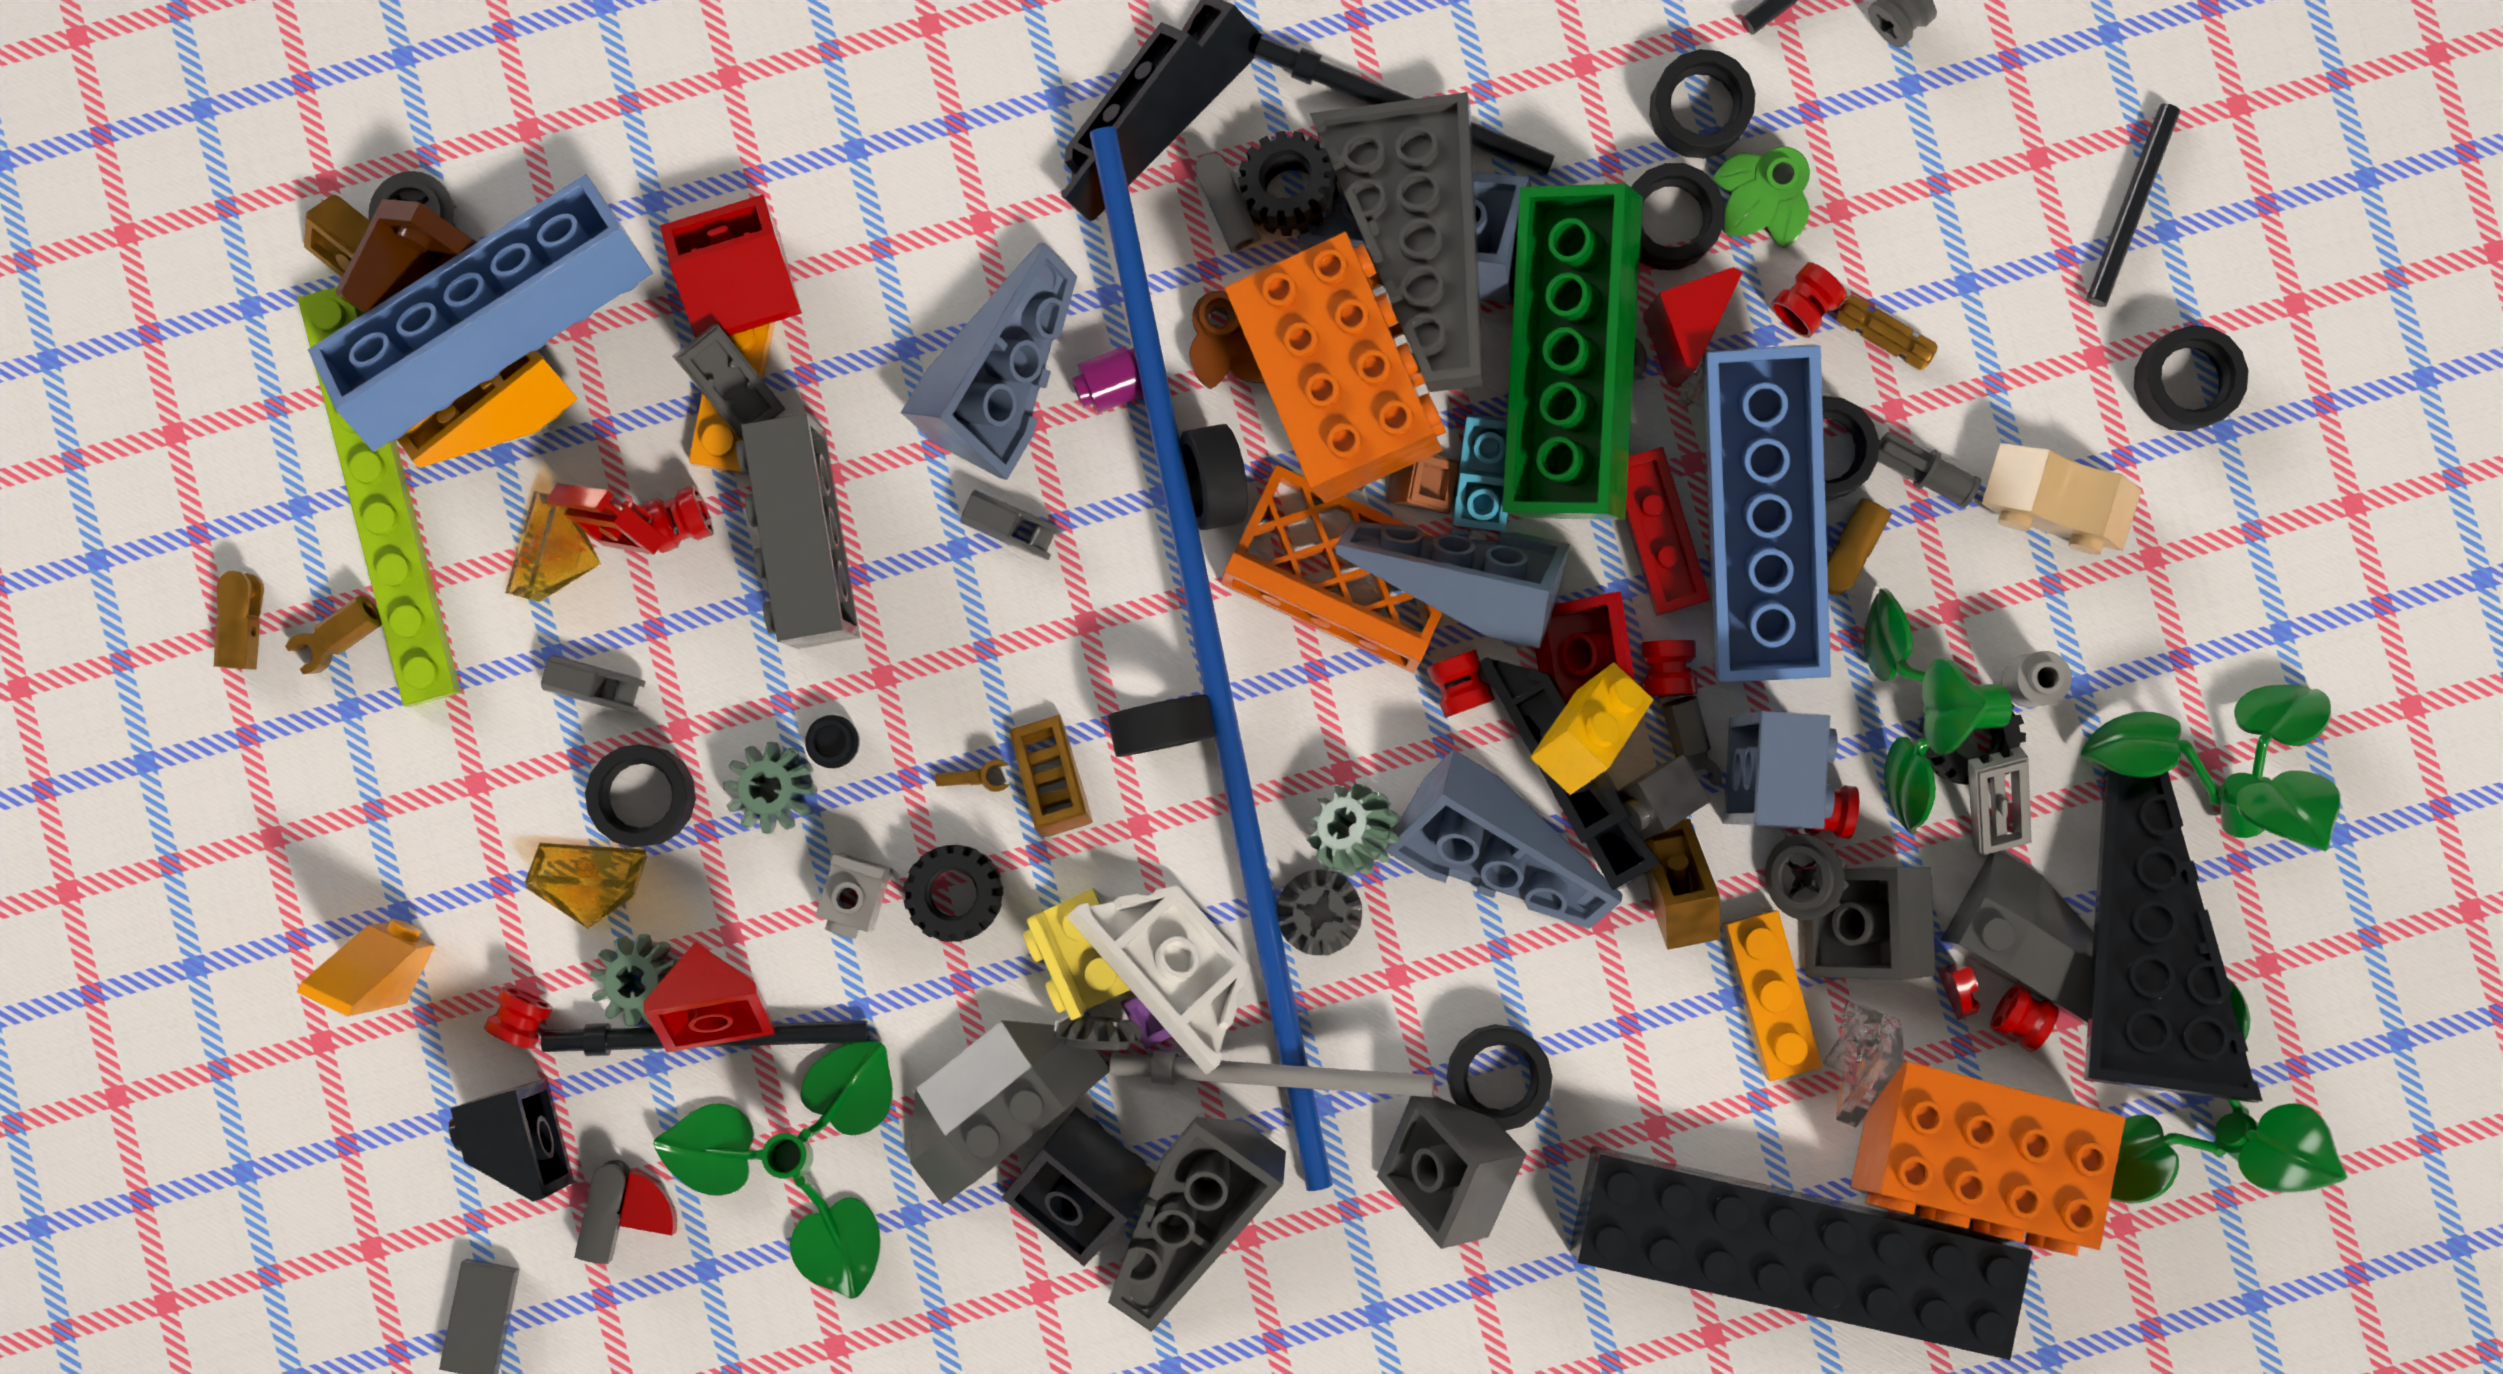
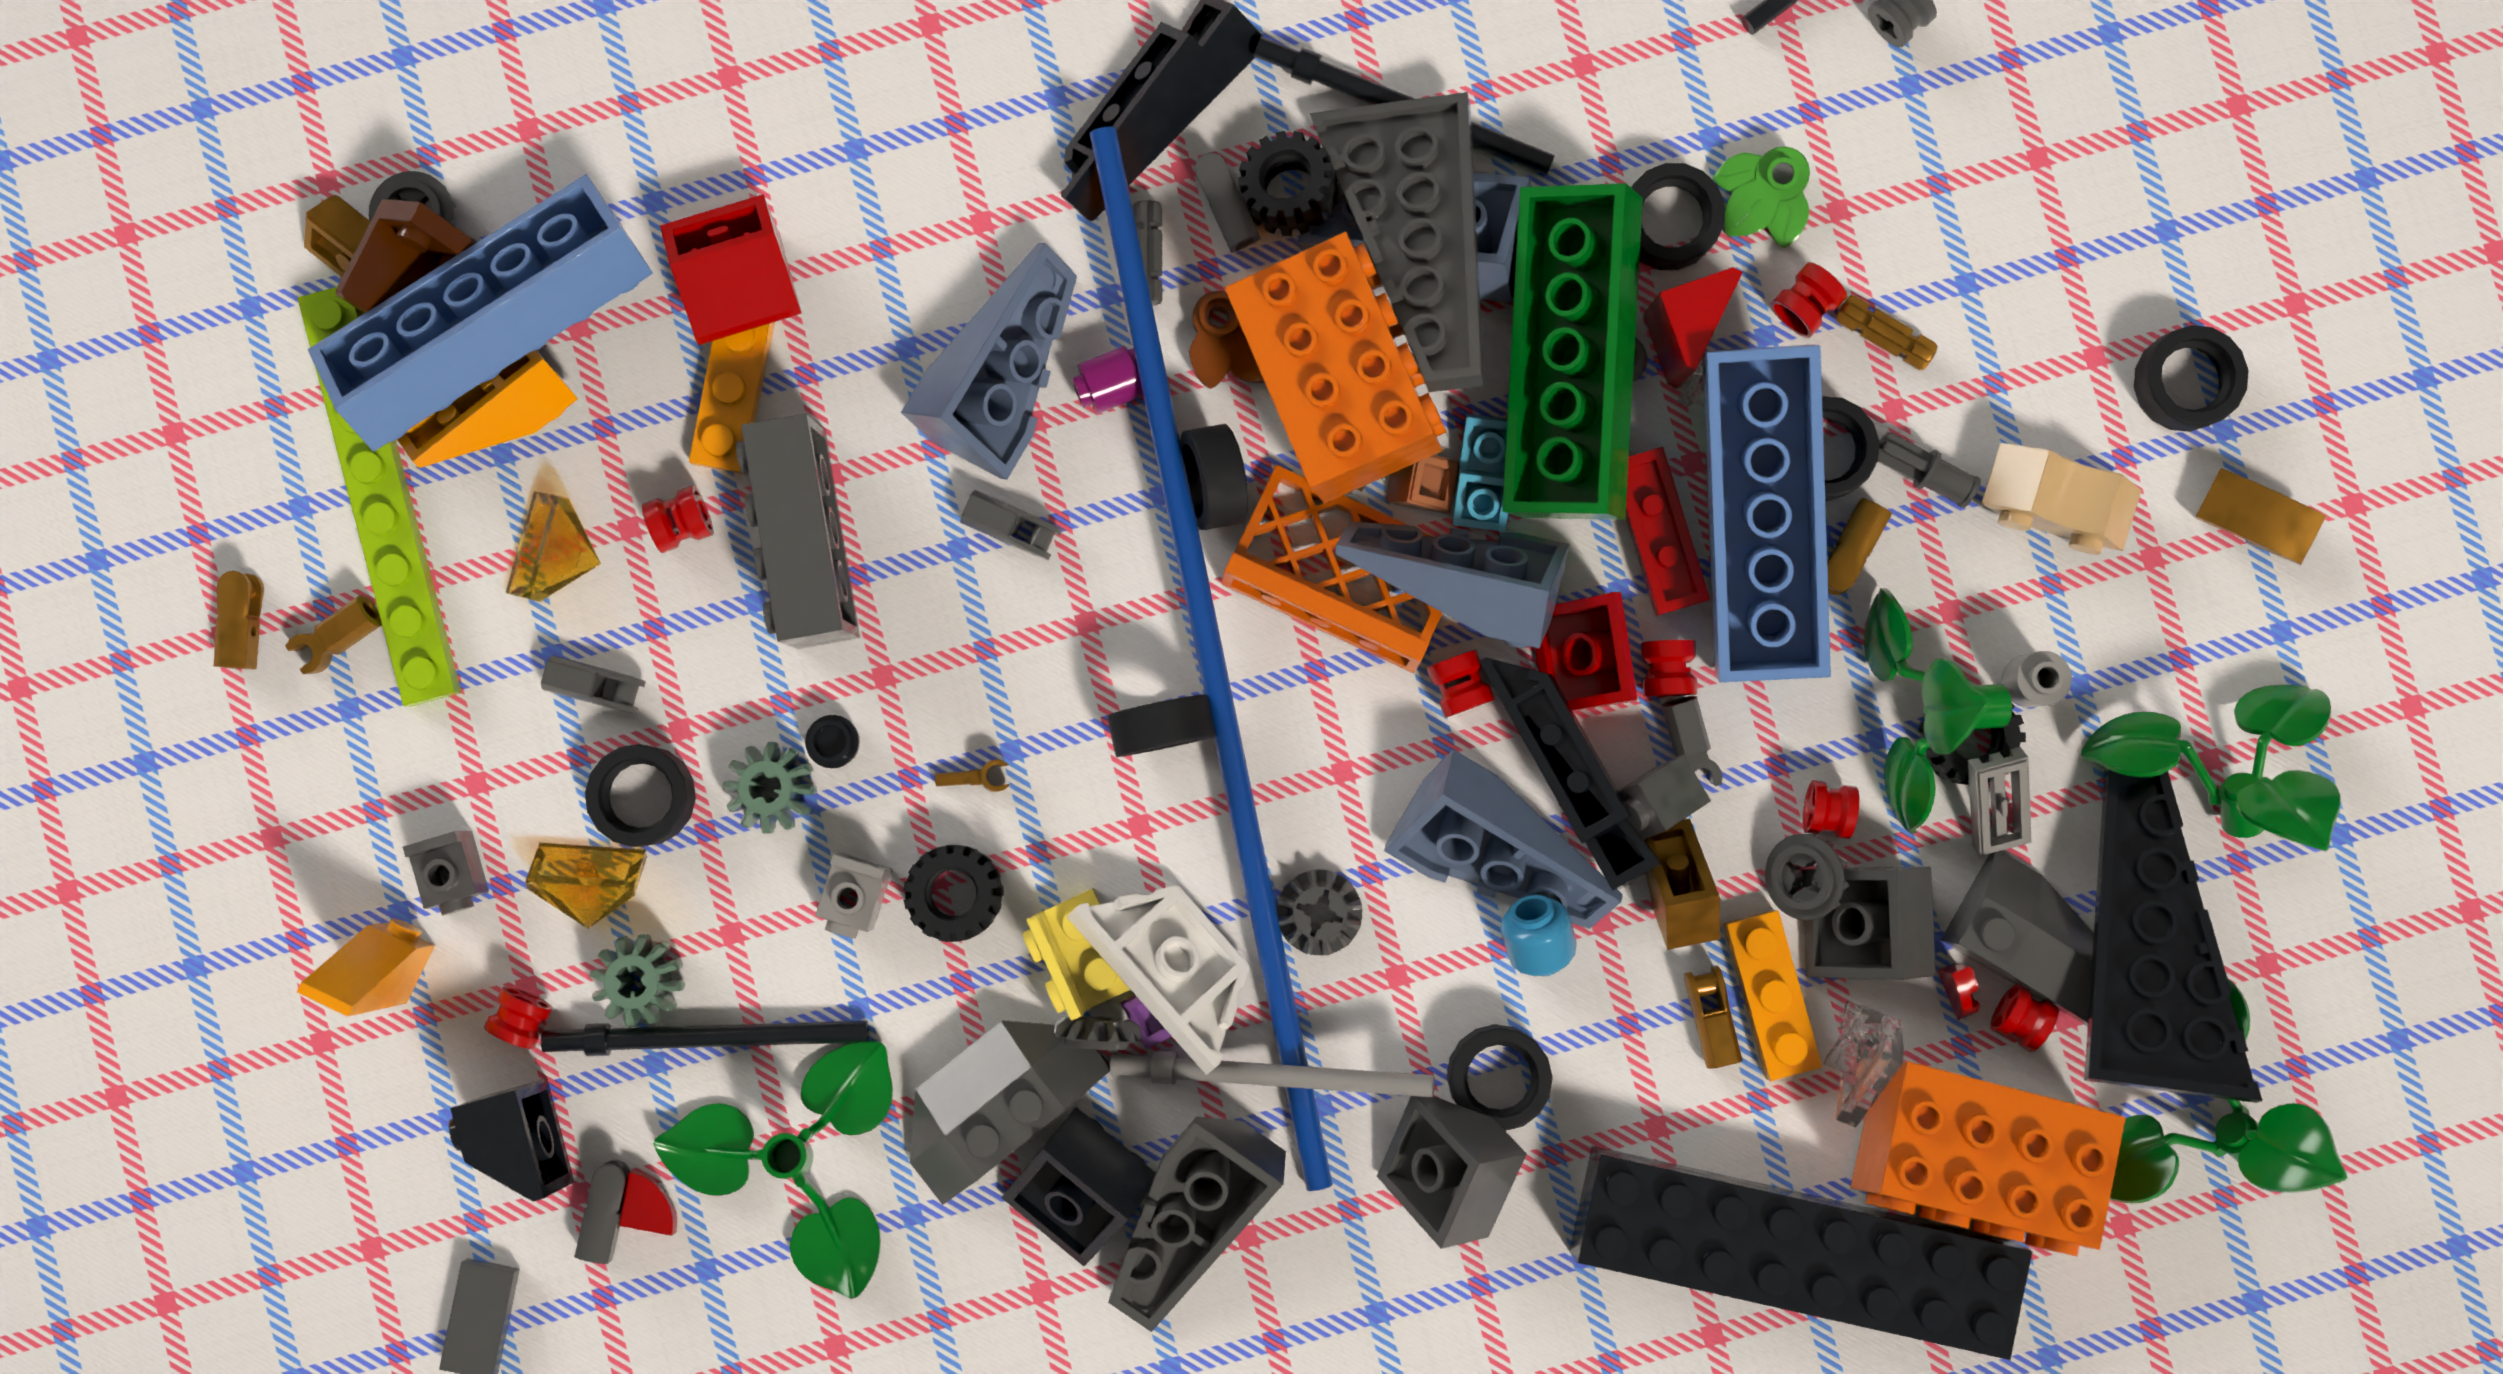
red plate [546,483,666,555] -> none
red slope [643,942,775,1053] -> none
dark grey plate [672,323,786,441] -> none
pearl gold slope [1009,714,1093,838] -> none
sand green gear [1306,783,1401,876] -> none
yellow brick [1530,662,1654,795] -> none
black tyre [1649,49,1756,159] -> none
sand blue brick [1723,711,1838,829] -> none
black bar [2086,104,2181,307] -> none
none -> flat silver brick [403,831,489,916]
none -> dark grey axle [1133,200,1162,306]
none -> dark azure head [1501,895,1577,976]
none -> pearl gold bar [1684,965,1742,1069]
none -> pearl gold slope [2196,468,2326,565]

